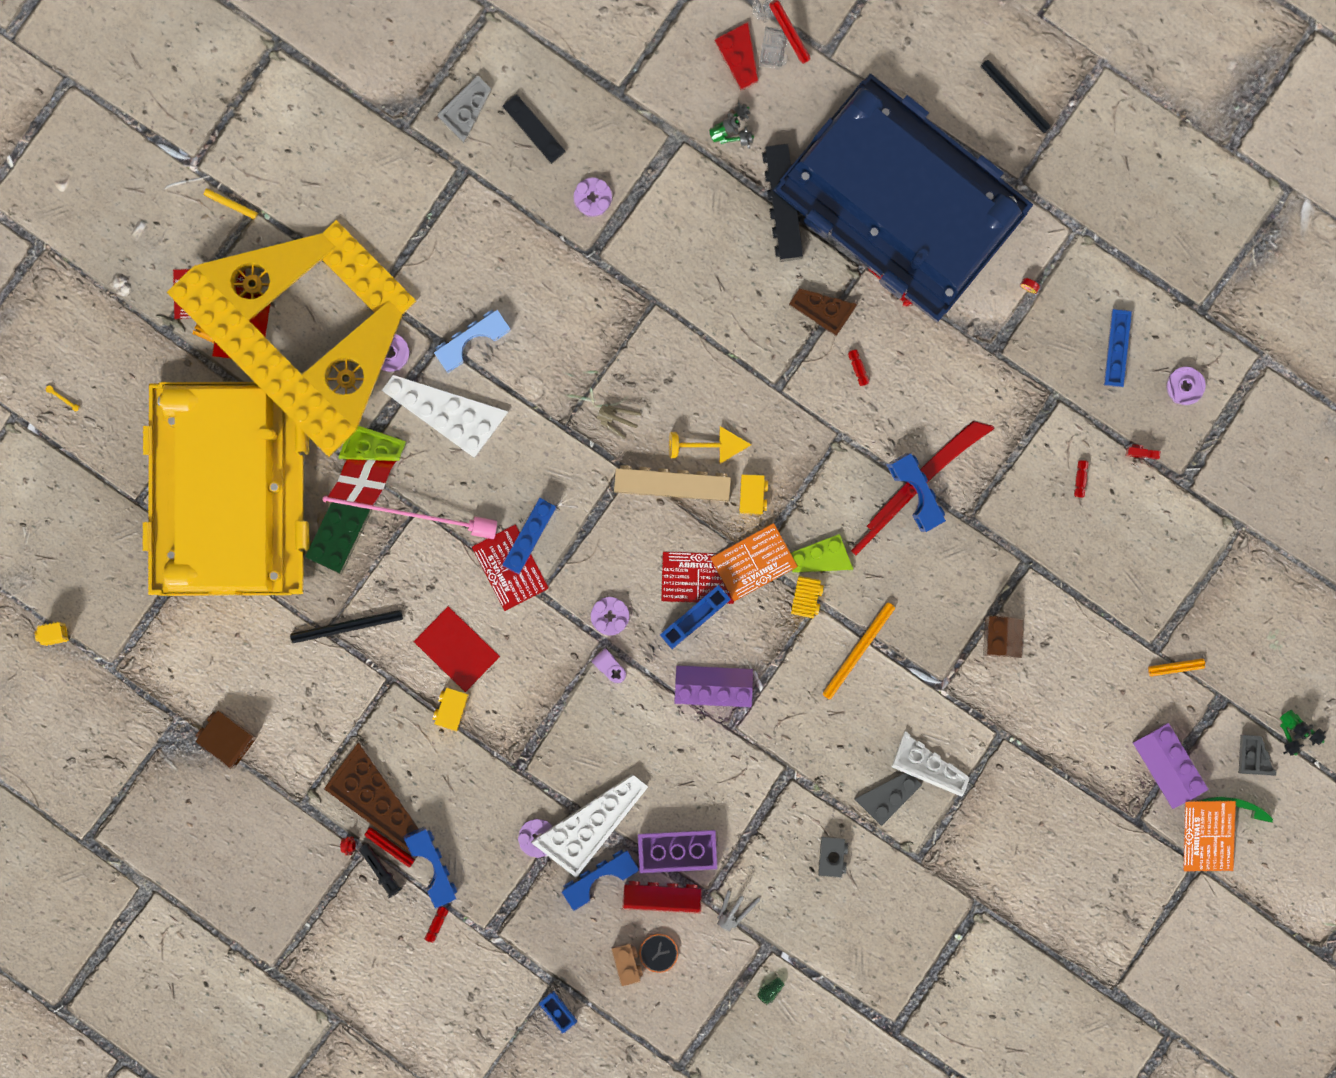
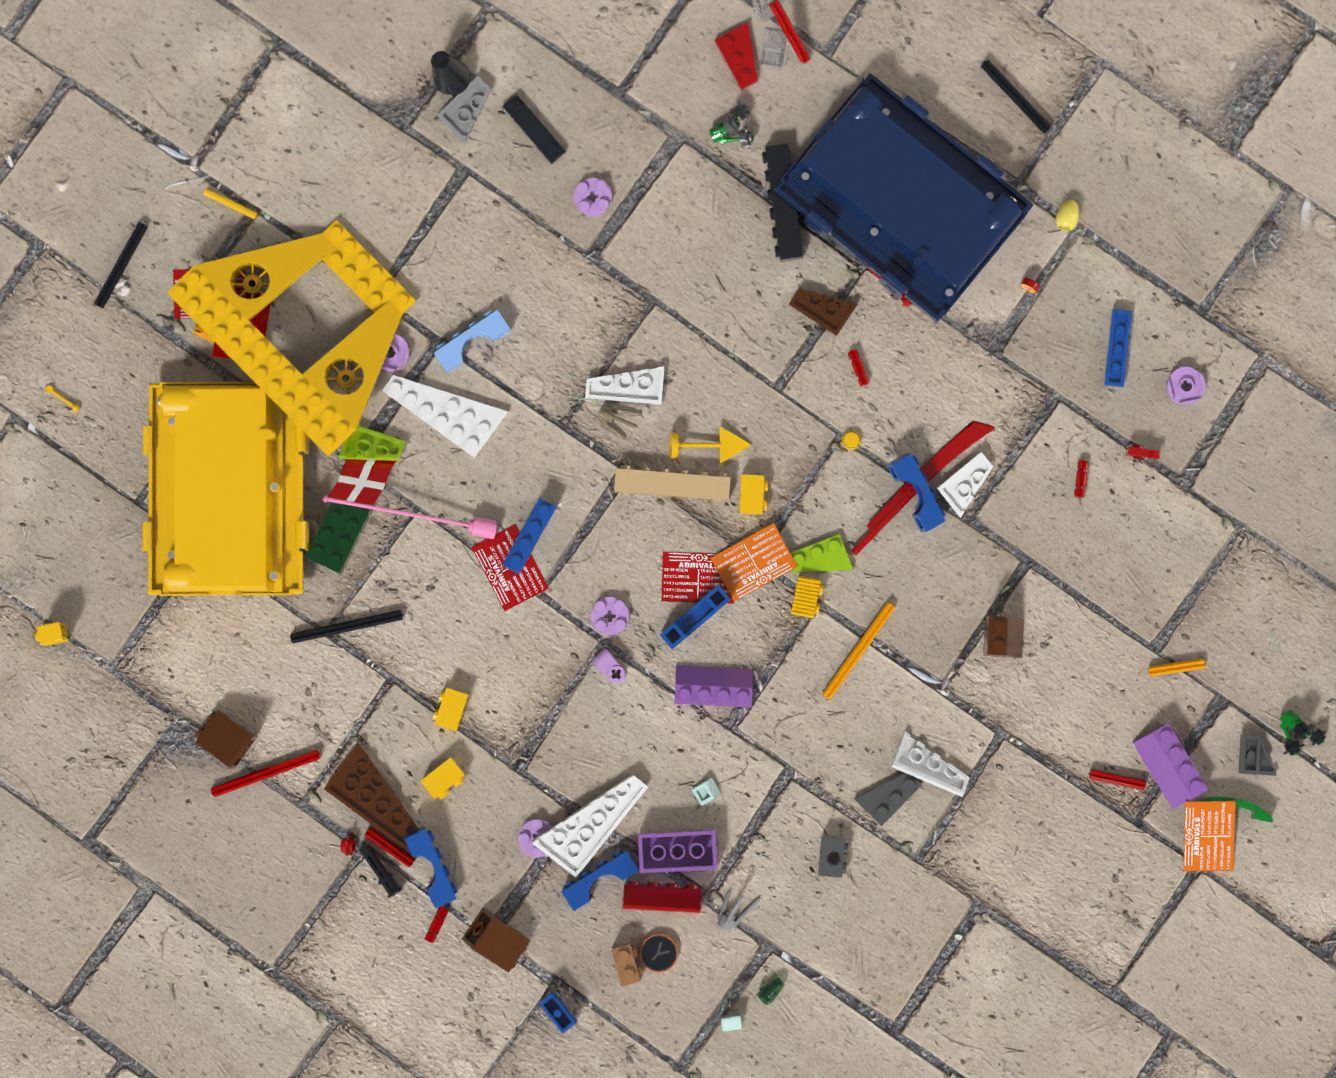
red sticker [414,606,500,693] -> none
none -> black axle [94,222,147,308]
none -> red axle [210,750,321,797]
none -> yellow brick [421,757,466,800]
none -> black cone [431,51,471,96]
none -> reddish brown slope [462,907,530,973]
none -> white wing [585,366,665,405]
none -> light aqua slope [692,778,721,806]
none -> light aqua slope [721,1014,742,1031]
none -> yellow piece [842,430,861,450]
none -> white wing [936,452,993,518]
none -> light yellow animal [1056,200,1079,231]
none -> red axle [1089,769,1146,790]

